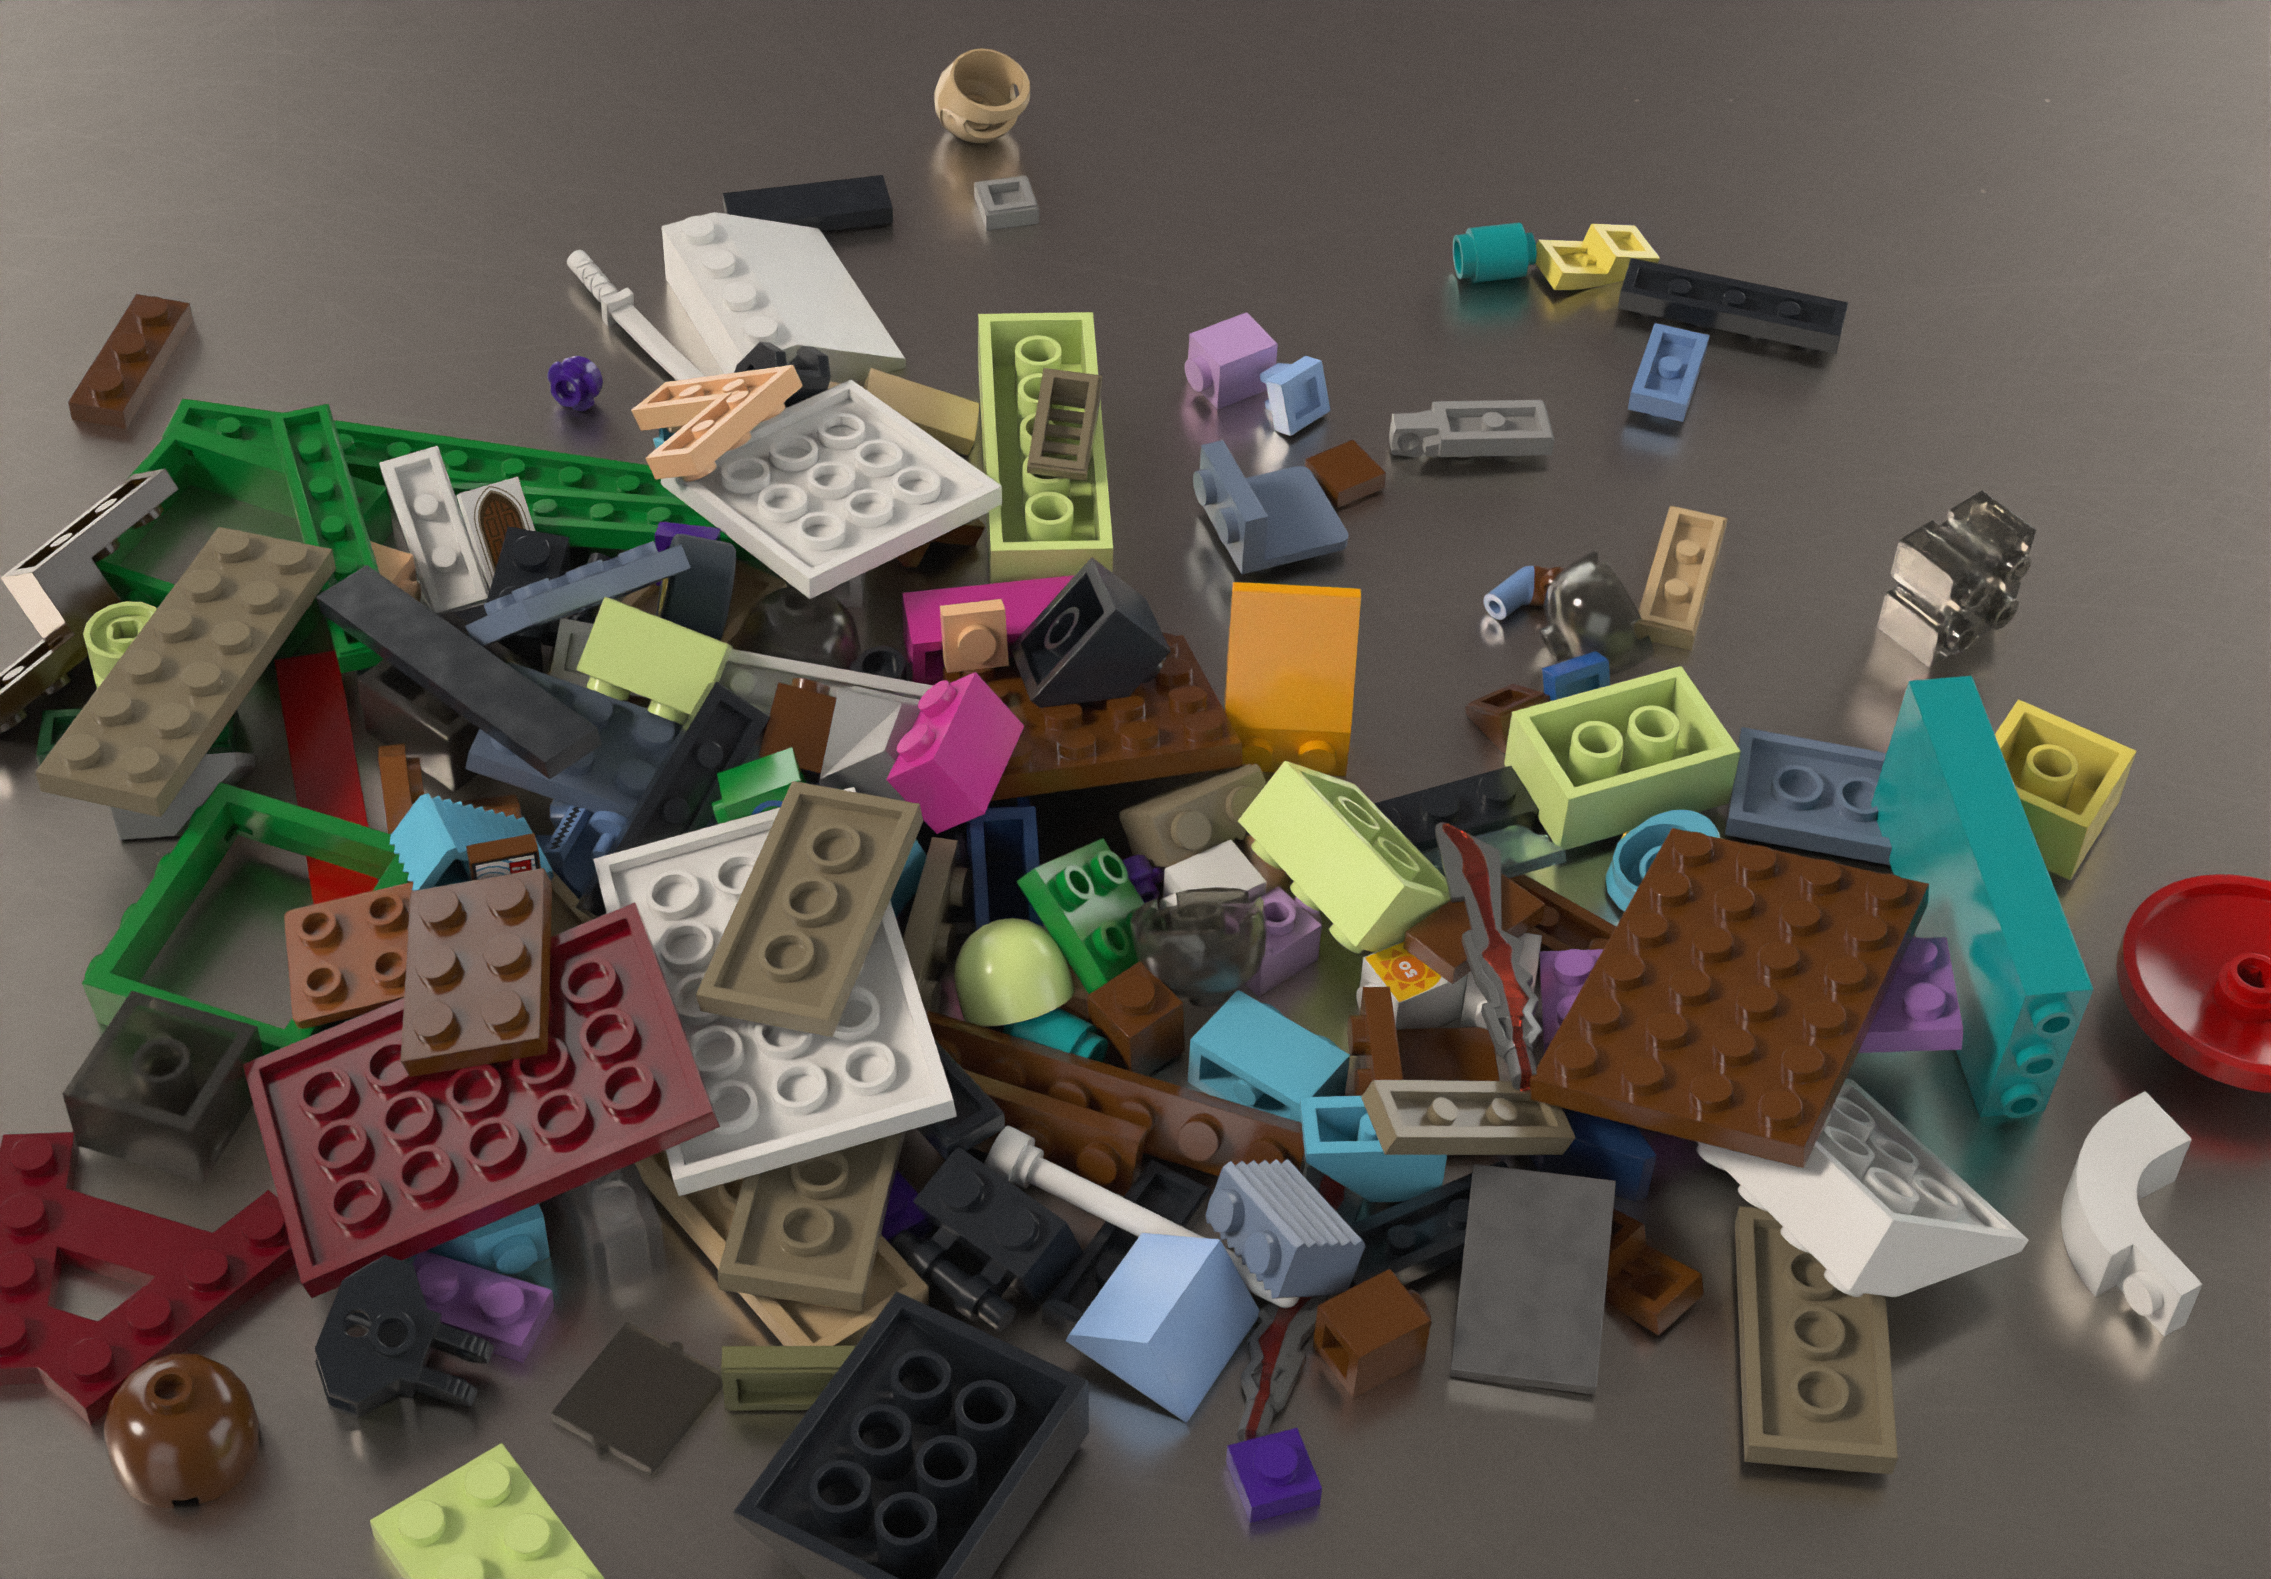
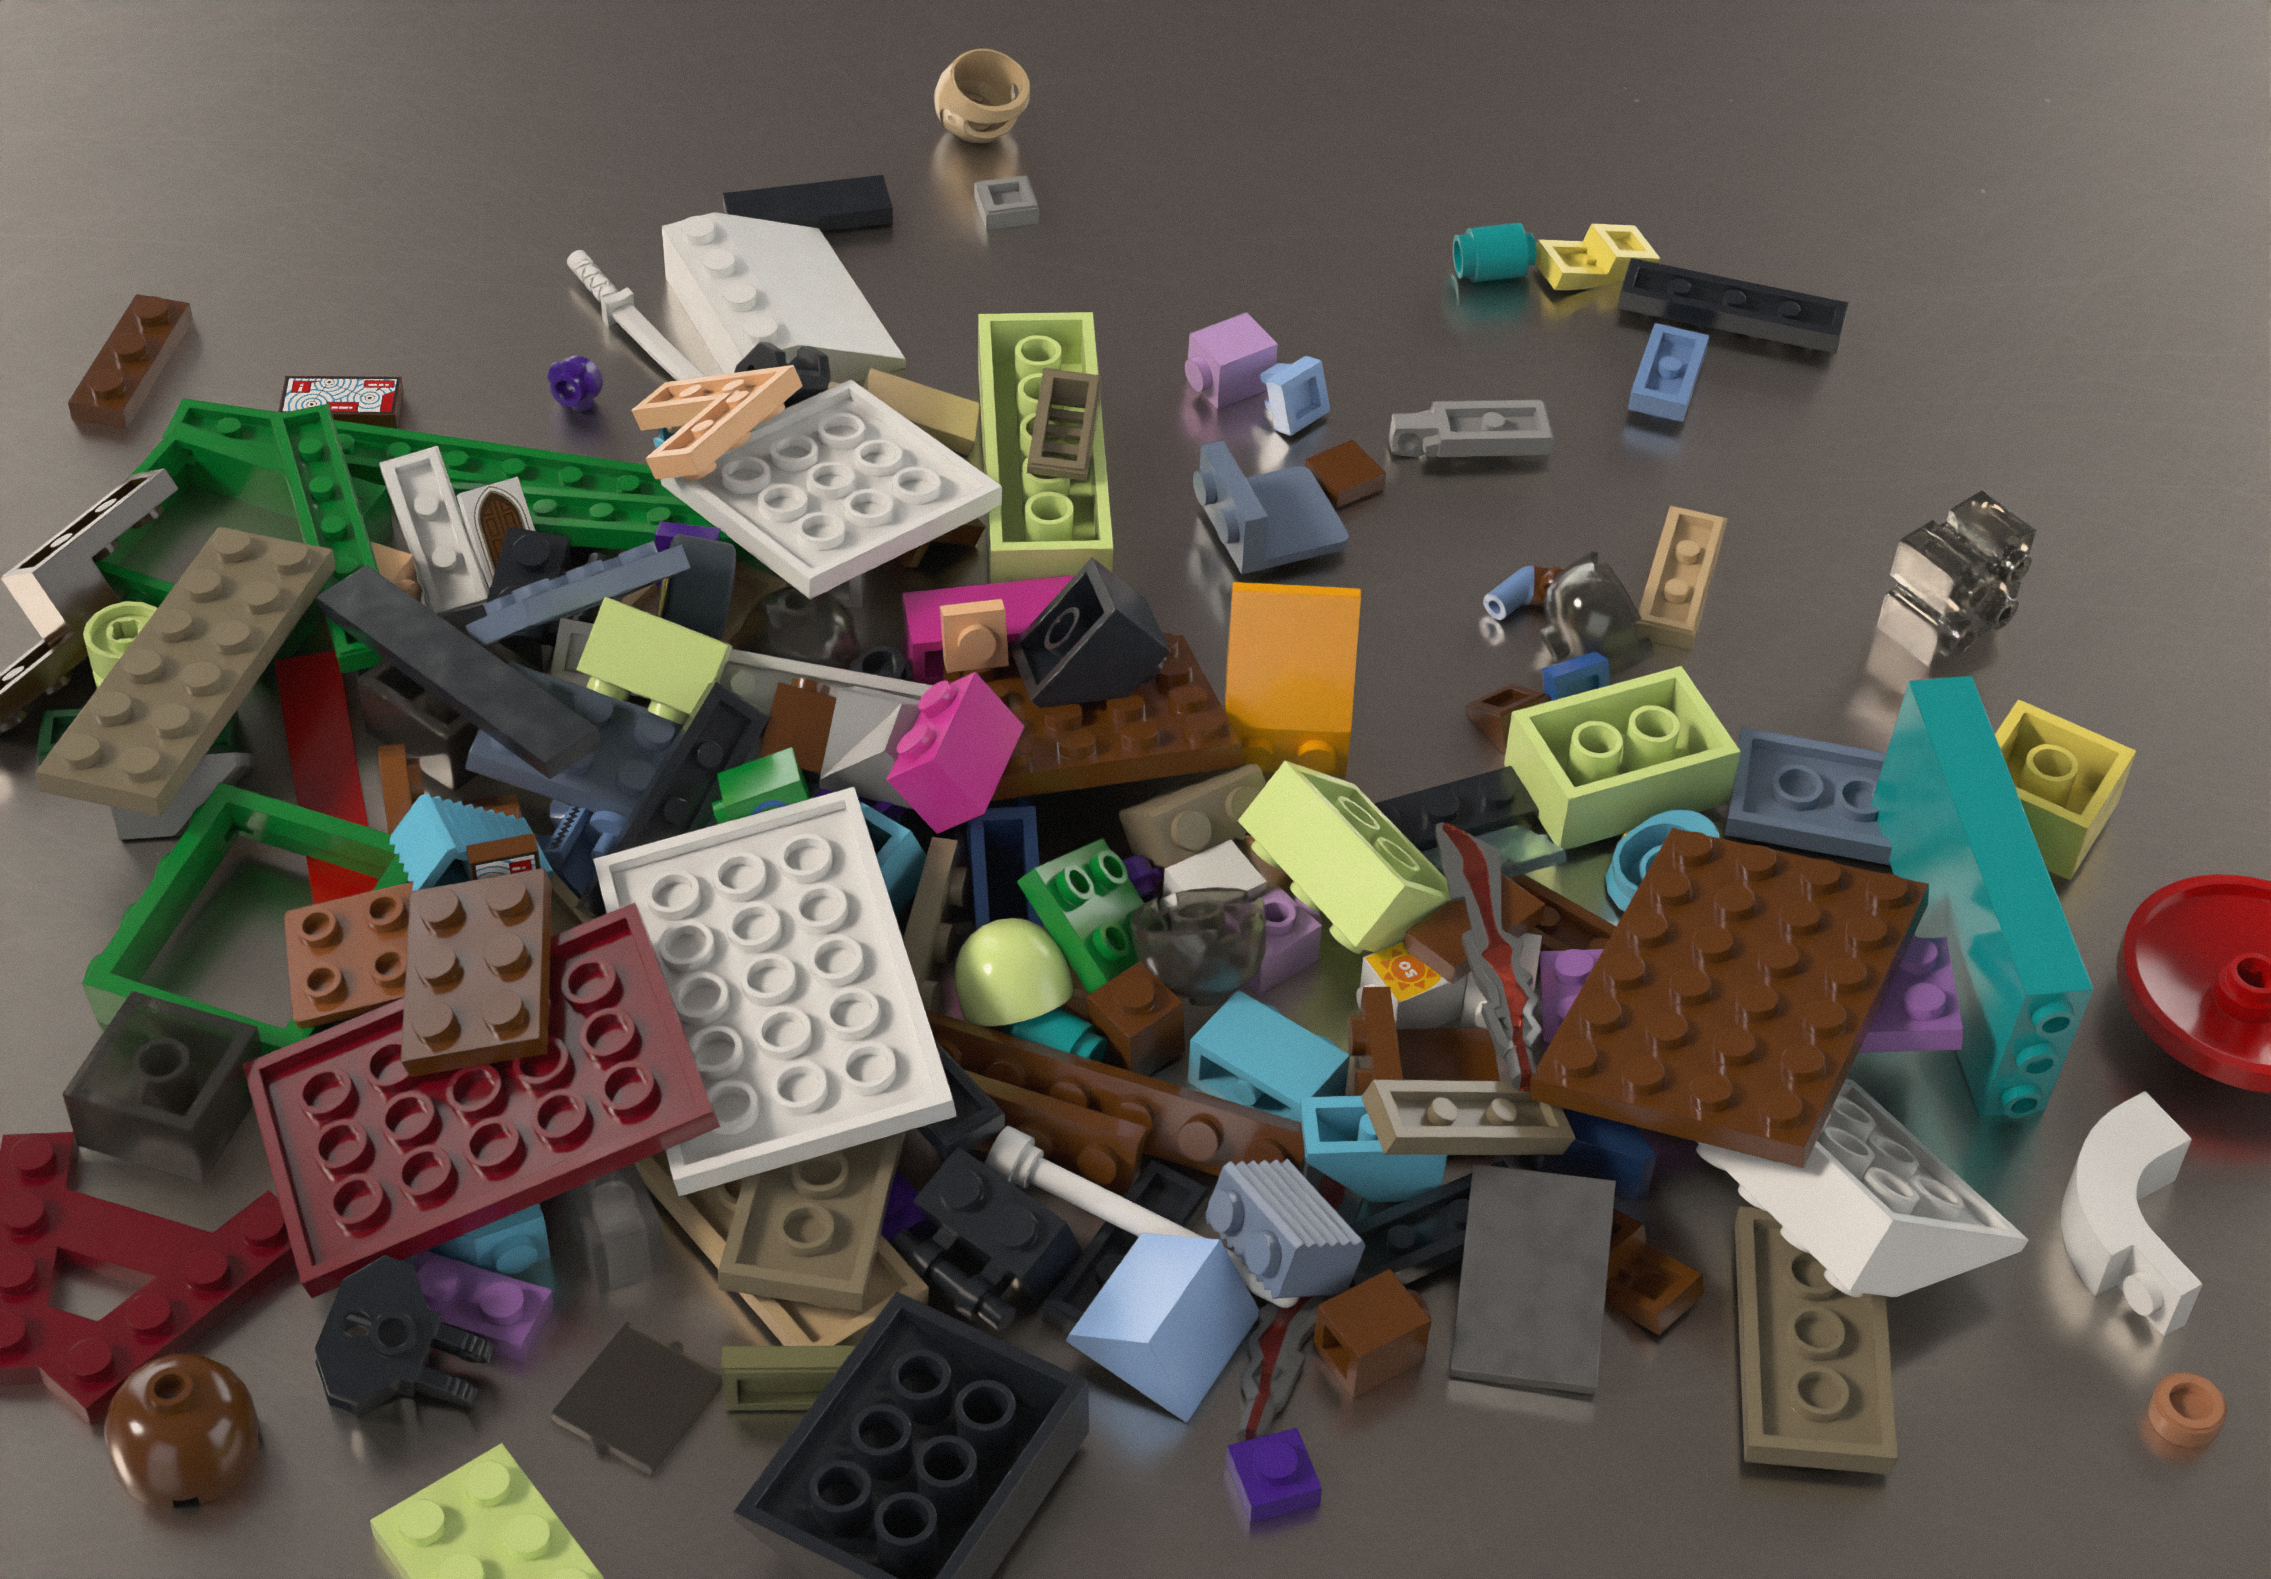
dark tan plate [696,781,923,1037] -> none
none -> tile [278,376,404,429]
none -> nougat tile [2148,1372,2228,1448]

